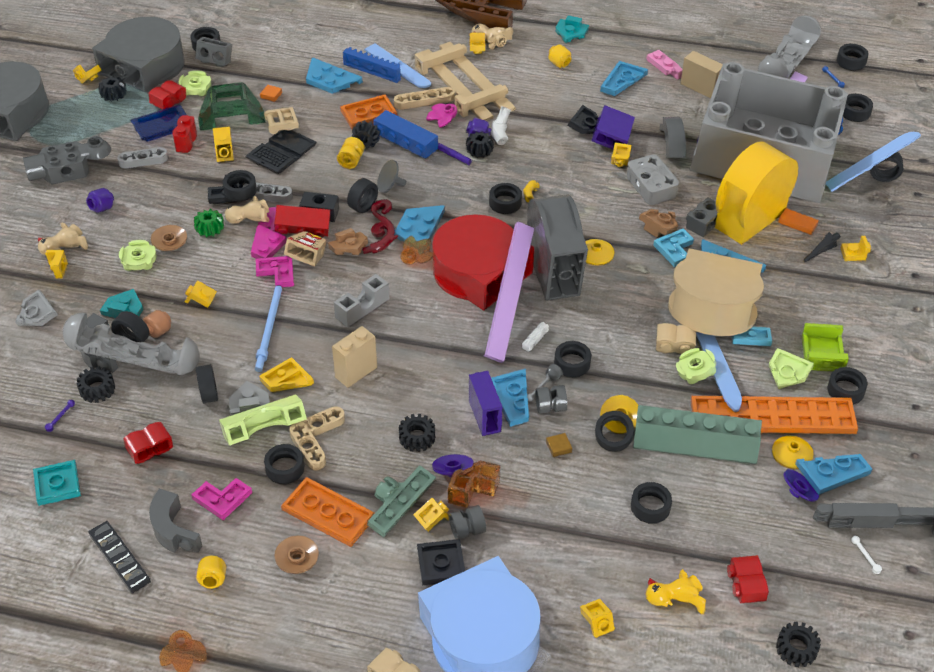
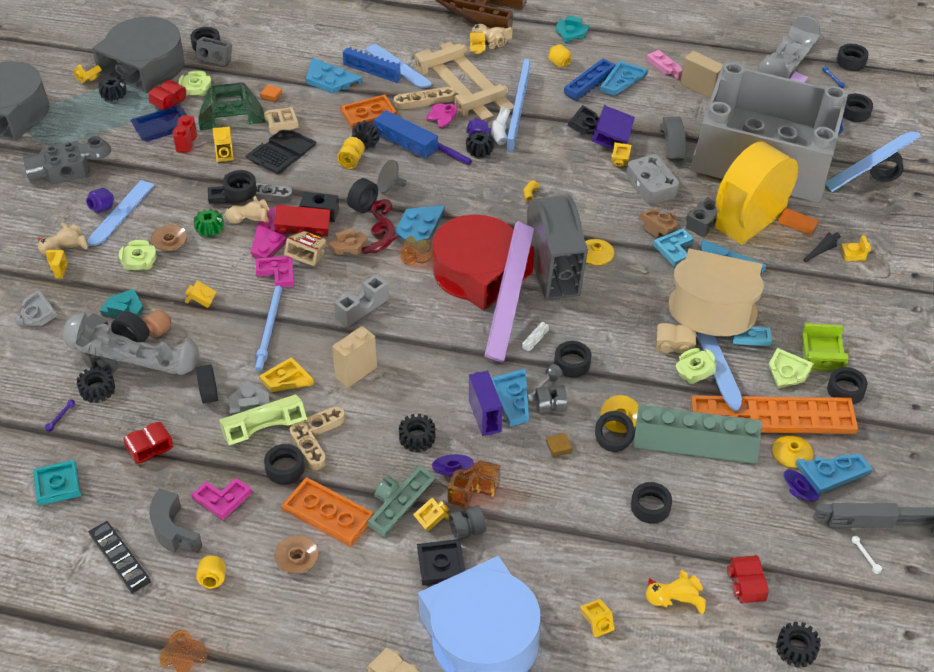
light grey beam [117,147,168,168] -> none
black tyre [489,183,522,214] -> none
none -> light blue piece [87,180,154,246]
none -> light blue tile [507,59,530,152]
none -> blue gear [564,58,616,101]

